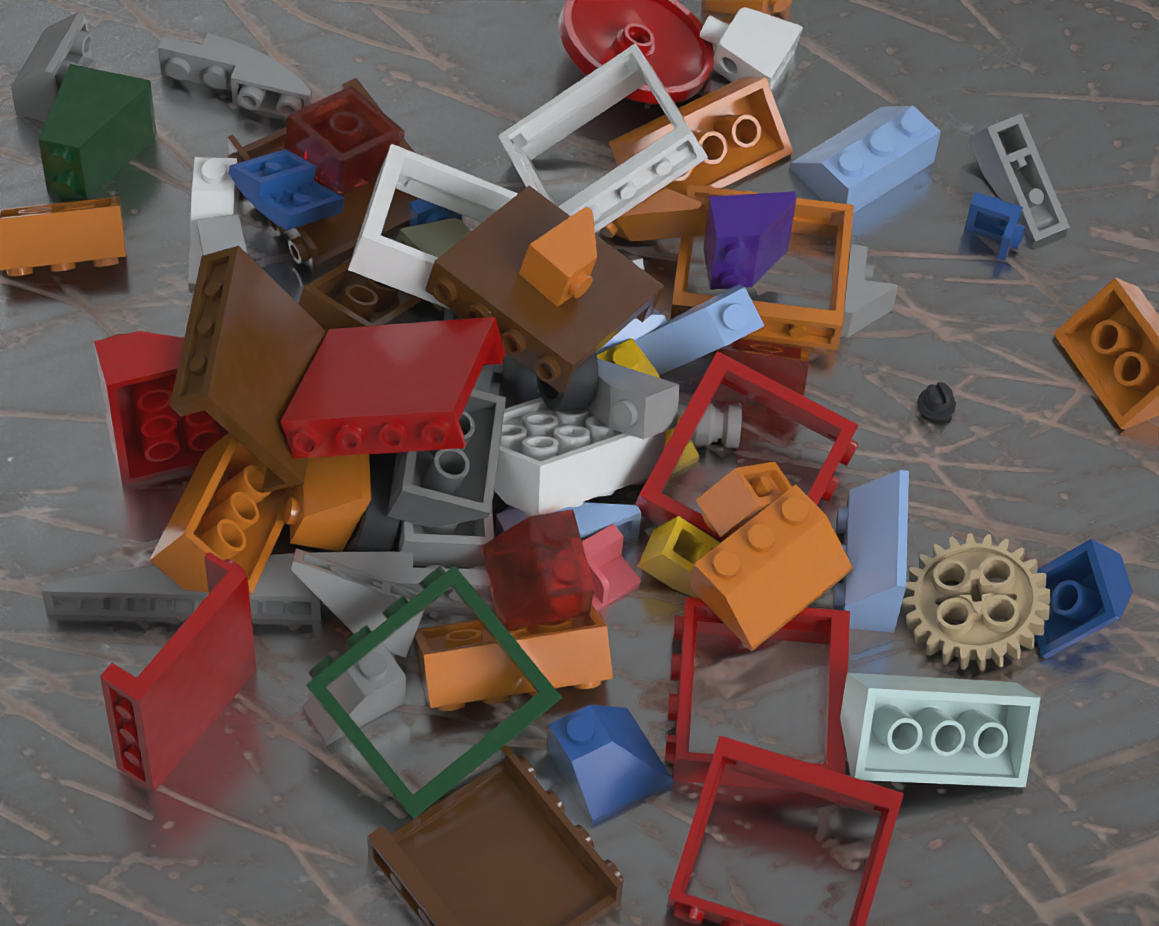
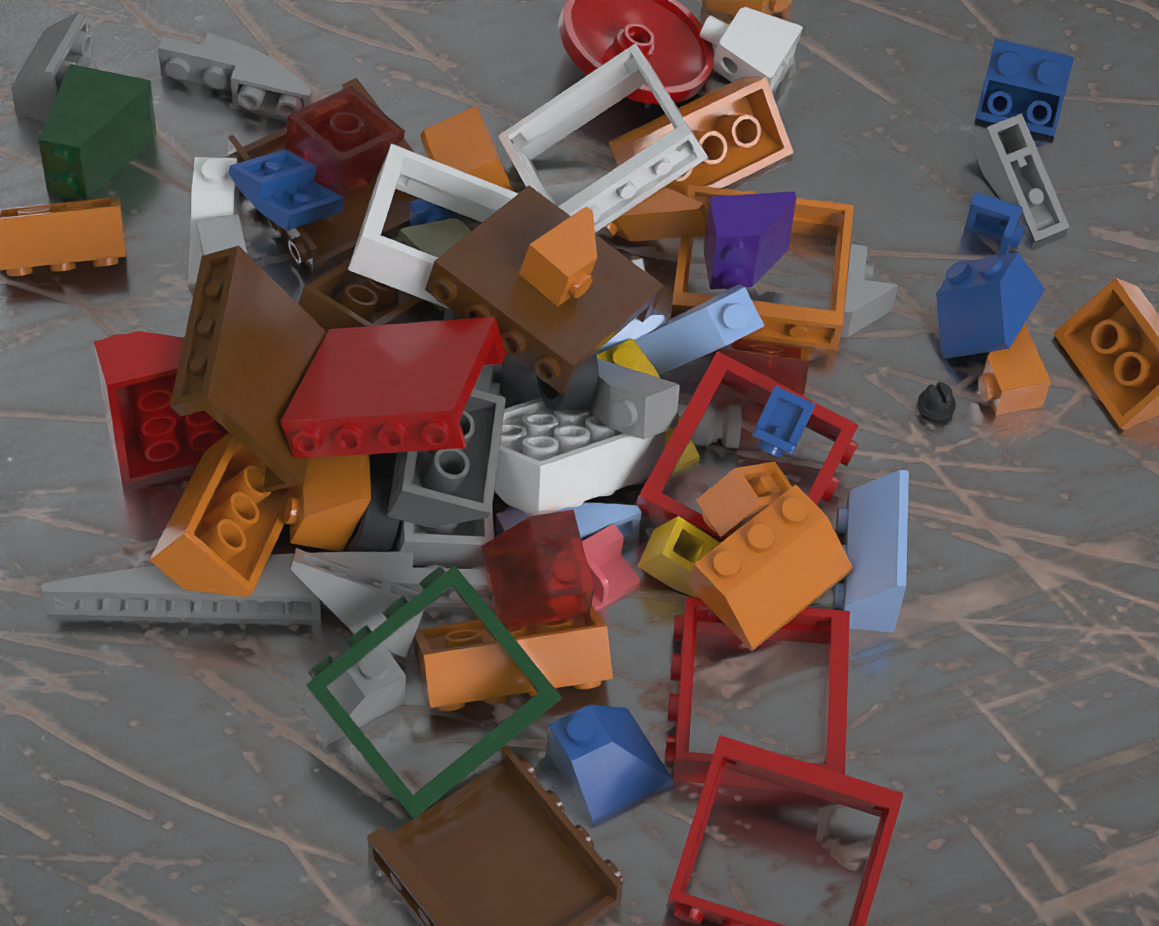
red panel [100,552,257,792] -> none
light blue slope [789,106,941,217] -> none
light aqua slope [840,673,1040,787] -> none
tan gear [902,533,1050,671] -> none
blue slope [1035,539,1133,659] -> none
none -> orange slope [420,106,515,192]
none -> blue bracket [752,385,816,458]
none -> blue slope [936,252,1045,359]
none -> blue slope [975,37,1074,136]
none -> orange slope [978,323,1051,416]

